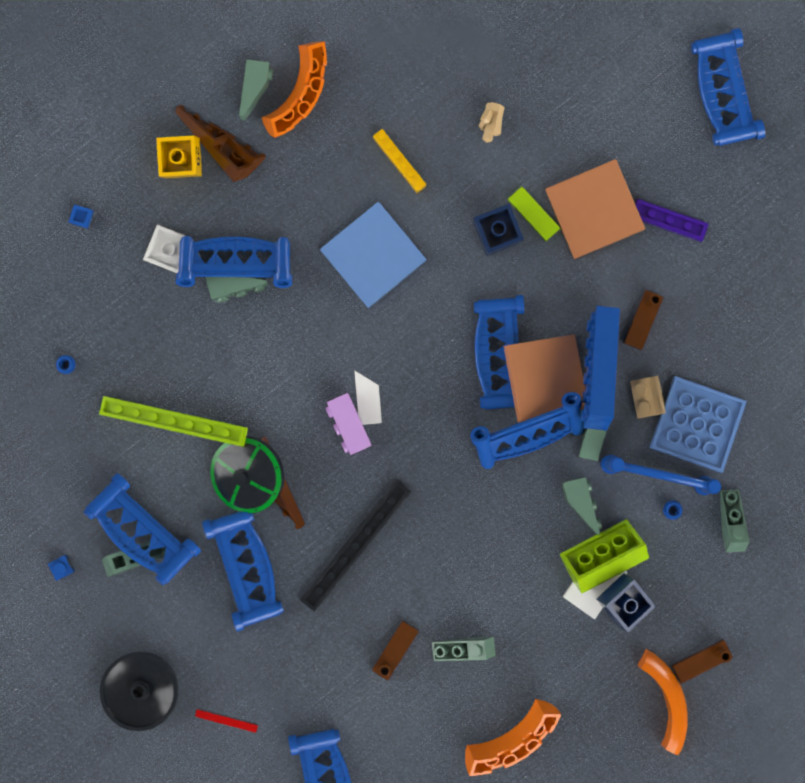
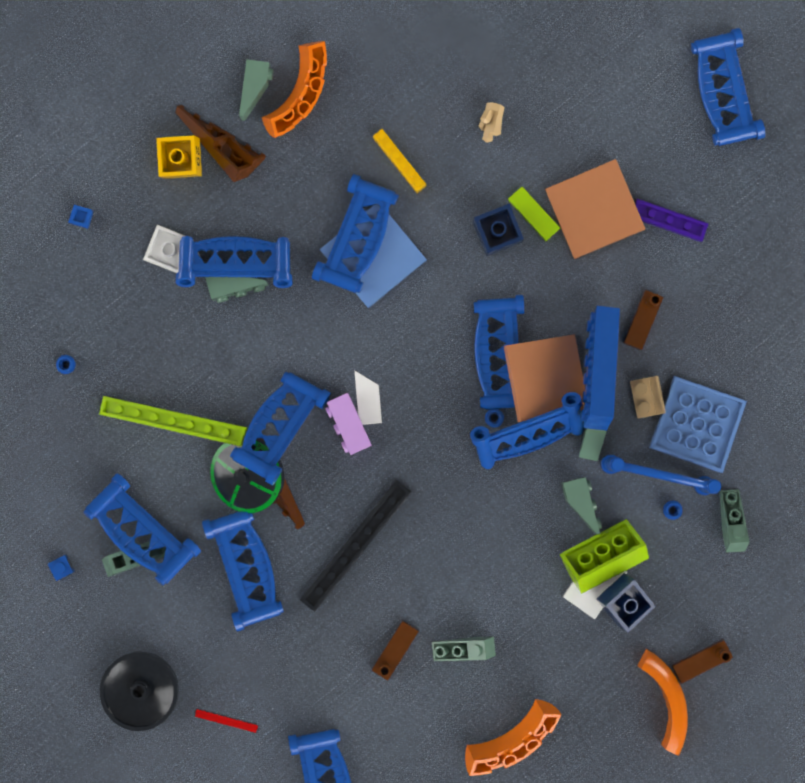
none -> blue piece [230,372,331,486]
none -> blue piece [312,174,399,293]
none -> blue plate [485,409,504,428]

